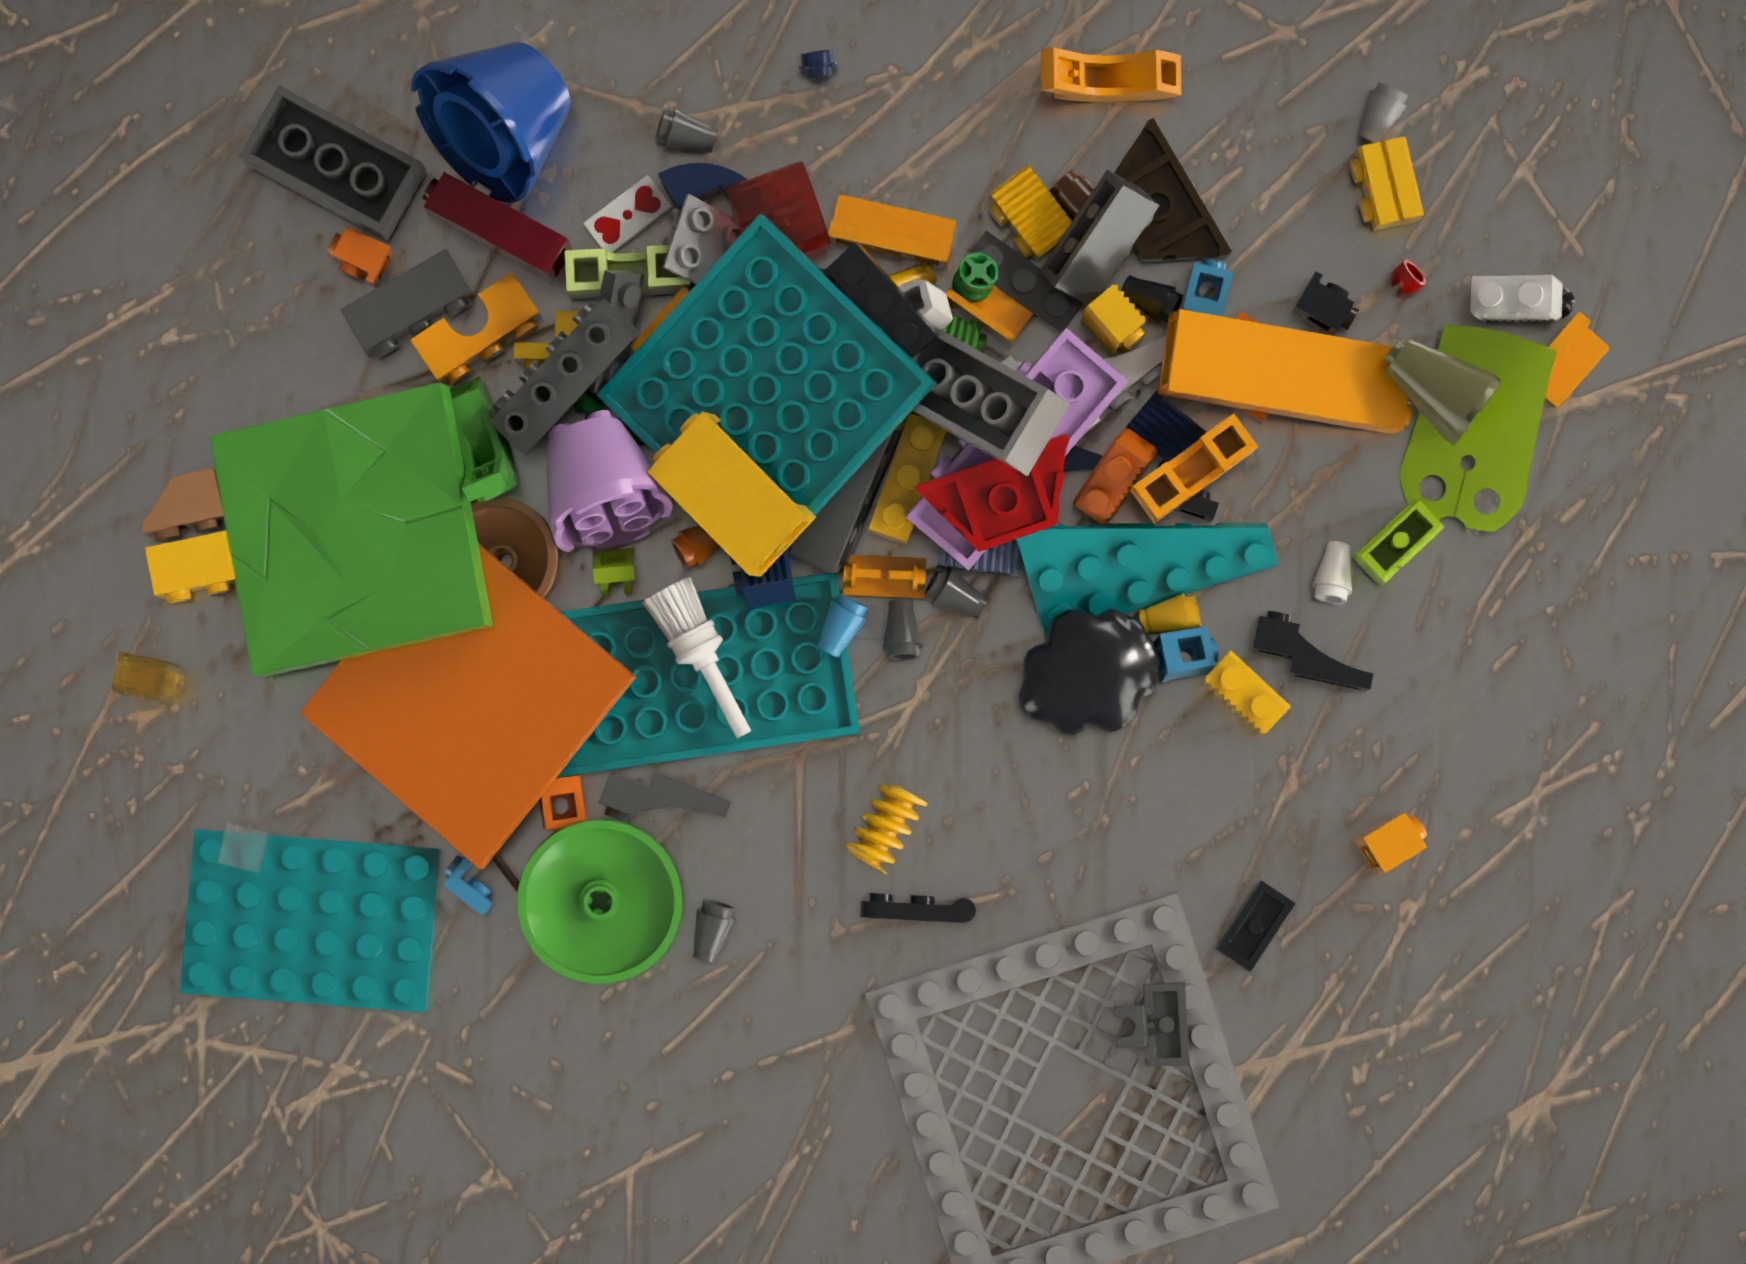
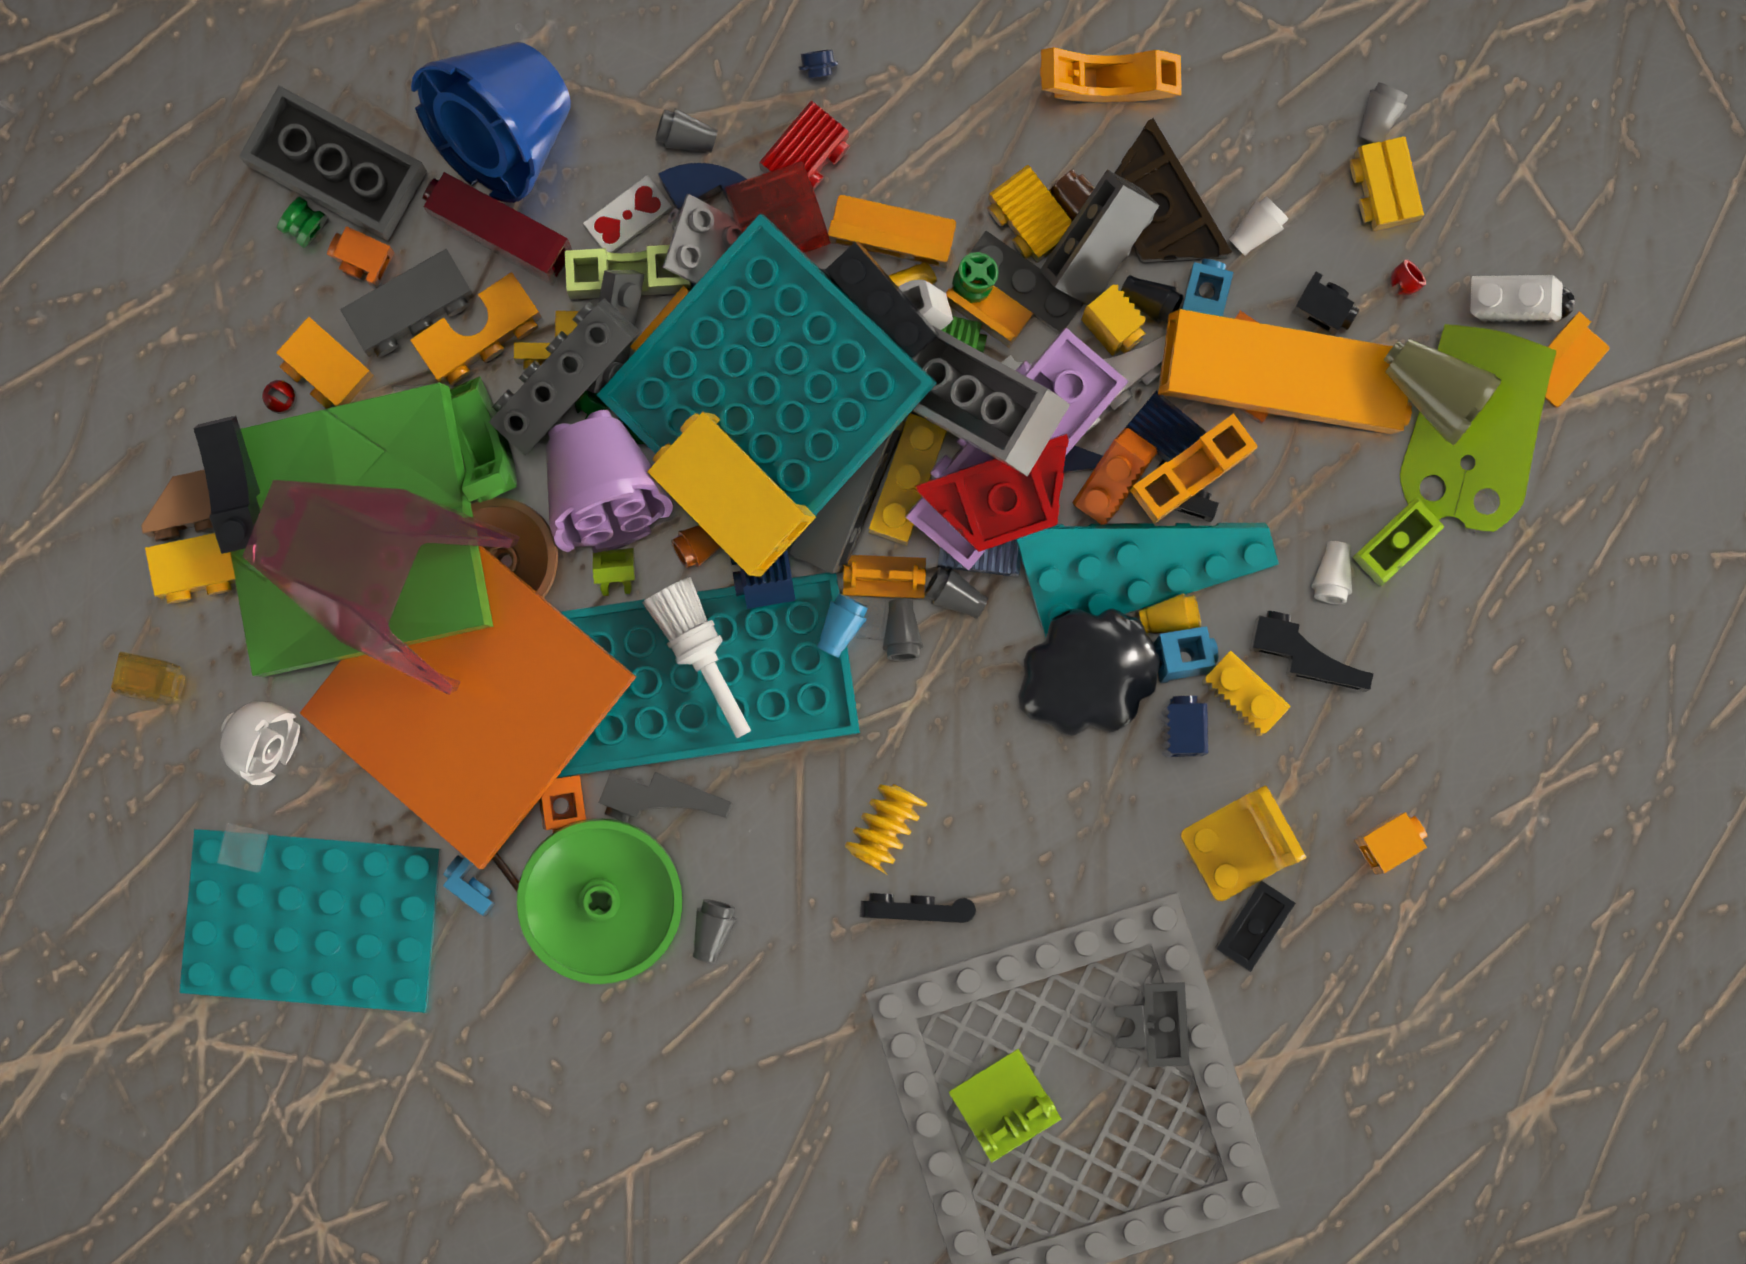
none -> black slope [194,416,268,554]
none -> white cylinder [220,701,300,785]
none -> windscreen [242,480,520,695]
none -> red hinge [262,380,296,414]
none -> light orange brick [276,317,374,409]
none -> green wheel [277,196,327,248]
none -> red brick [759,101,850,198]
none -> lime hinge [948,1049,1062,1163]
none -> dark blue brick [1161,696,1208,757]
none -> yellow piece [1180,785,1306,901]
none -> white cone [1228,196,1289,256]

